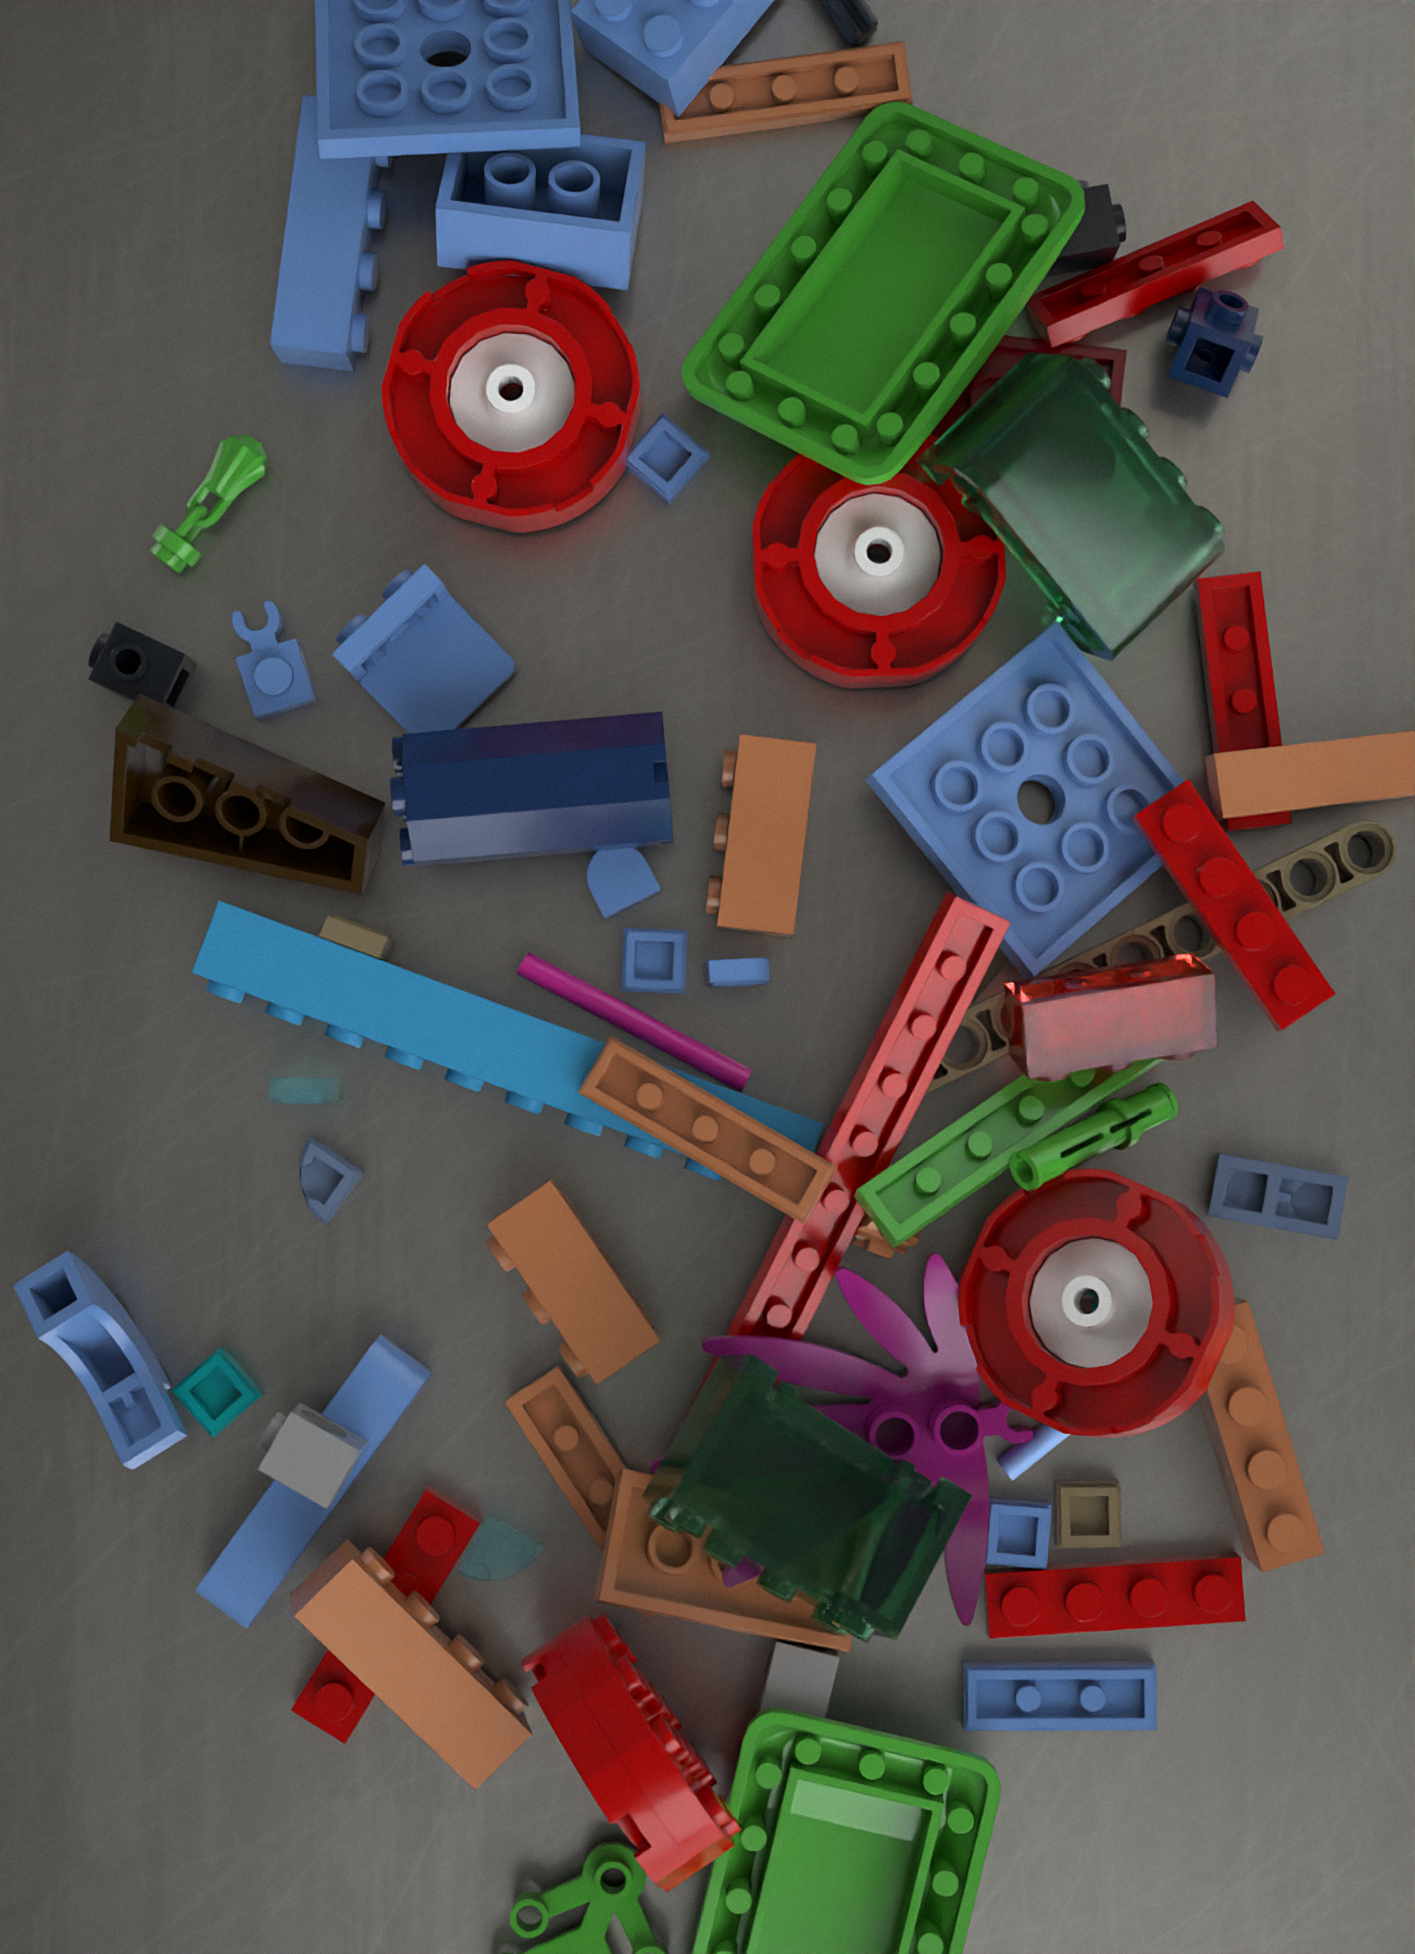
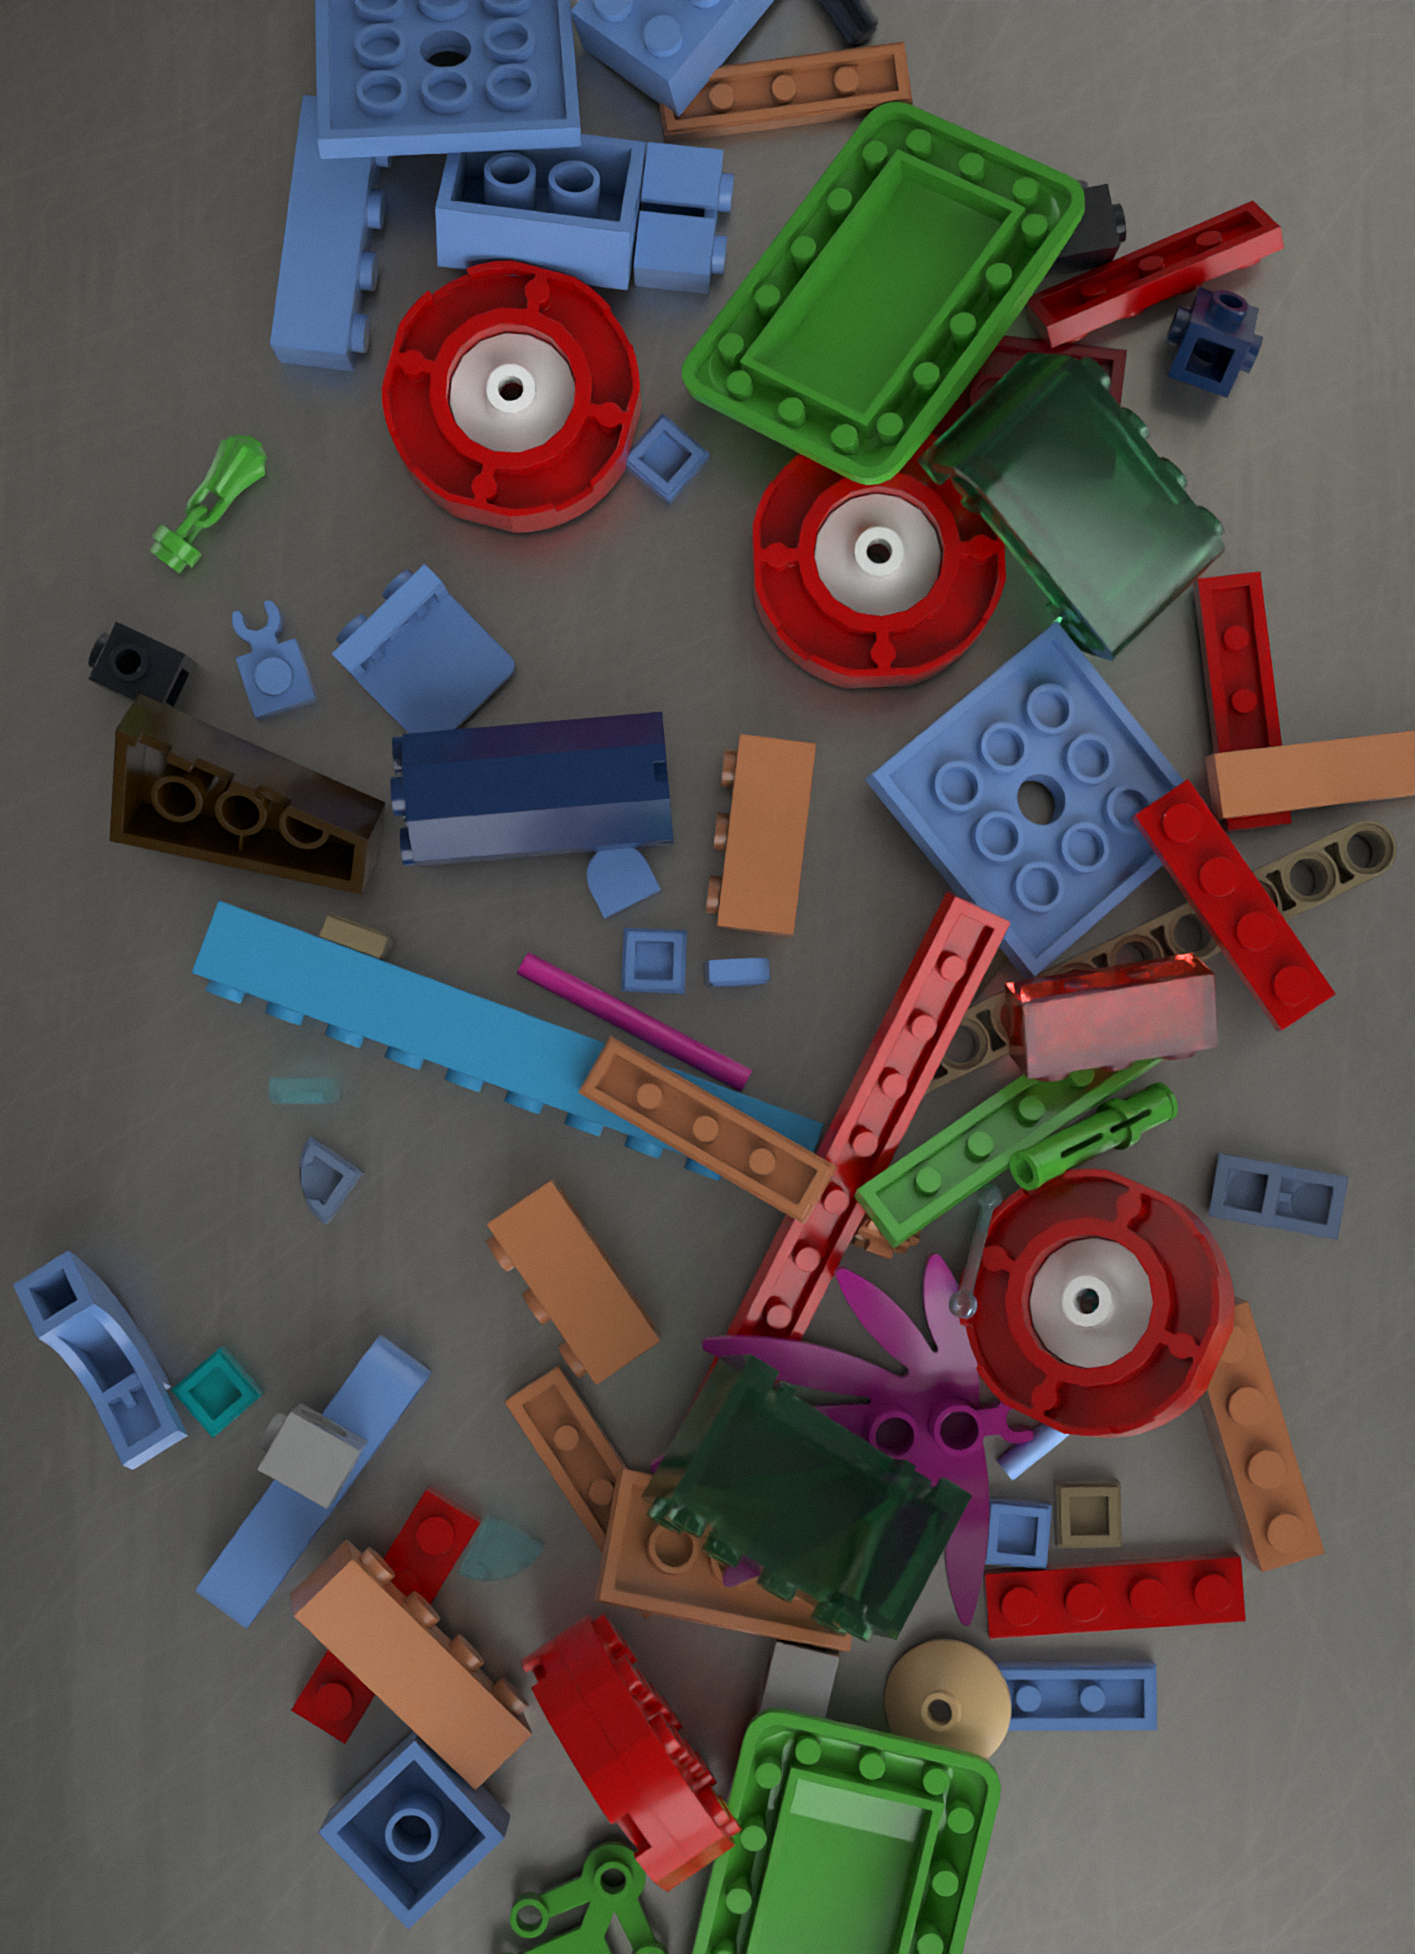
none -> medium blue brick [318,1731,511,1929]
none -> medium blue piece [633,142,734,294]
none -> tan dish [884,1639,1012,1759]
none -> clear light blue hinge [949,1184,1003,1319]

